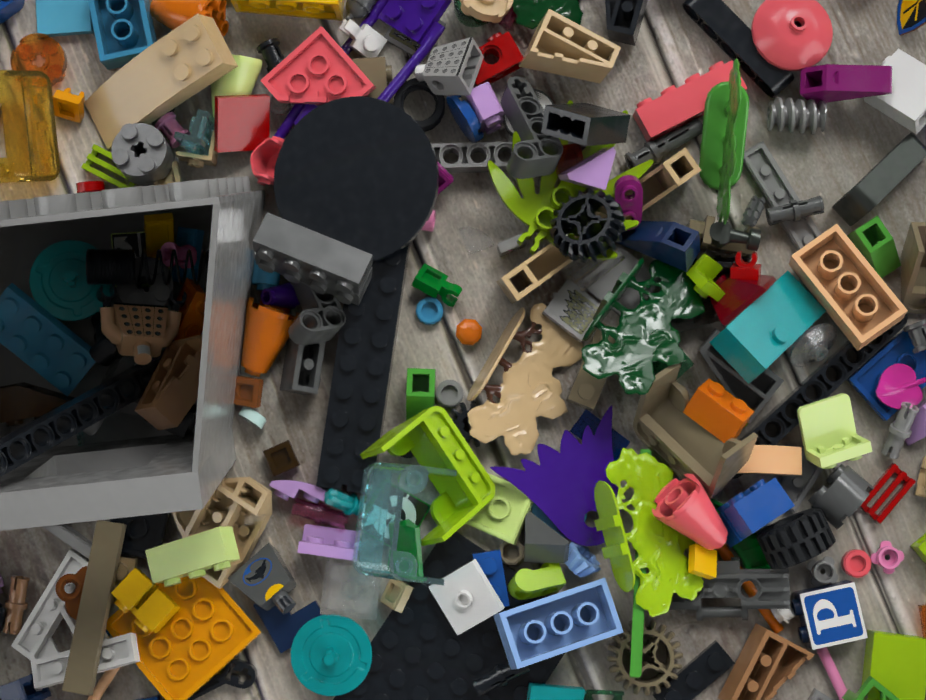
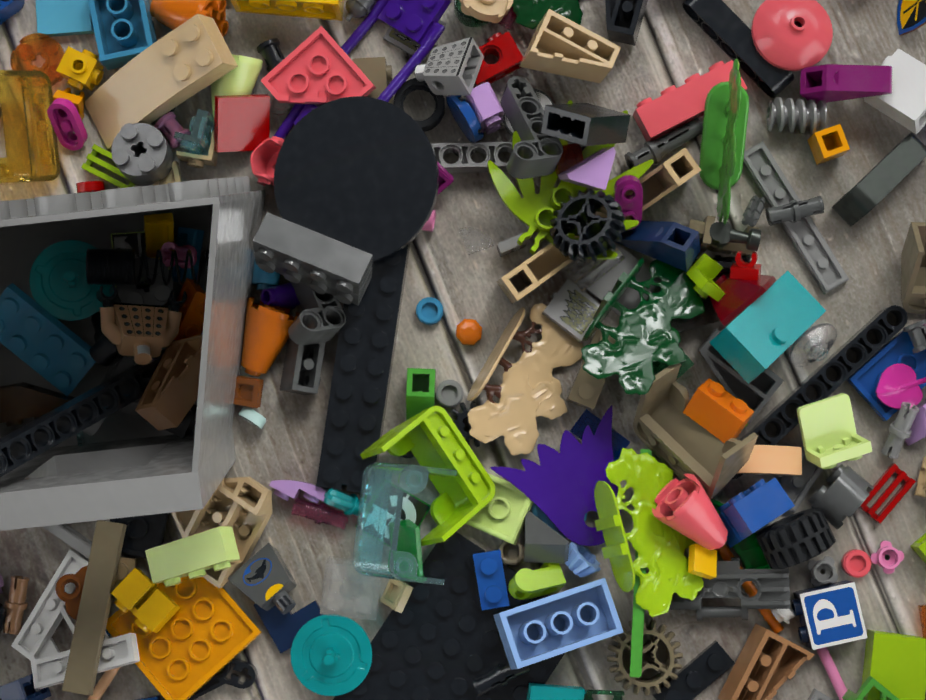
dark brown plate [263,440,300,477] -> none
lavender bracket [297,524,359,561] -> none
white plate [339,19,387,58] -> none
green plate [411,263,462,307] -> none
white plate [428,559,505,636] -> none
light nougat brick [789,224,908,351] -> none
bright green slope [847,215,901,278] -> none
none -> dark pink plate [47,98,88,150]
none -> yellow brick [56,46,104,91]
none -> light orange brick [807,124,850,165]

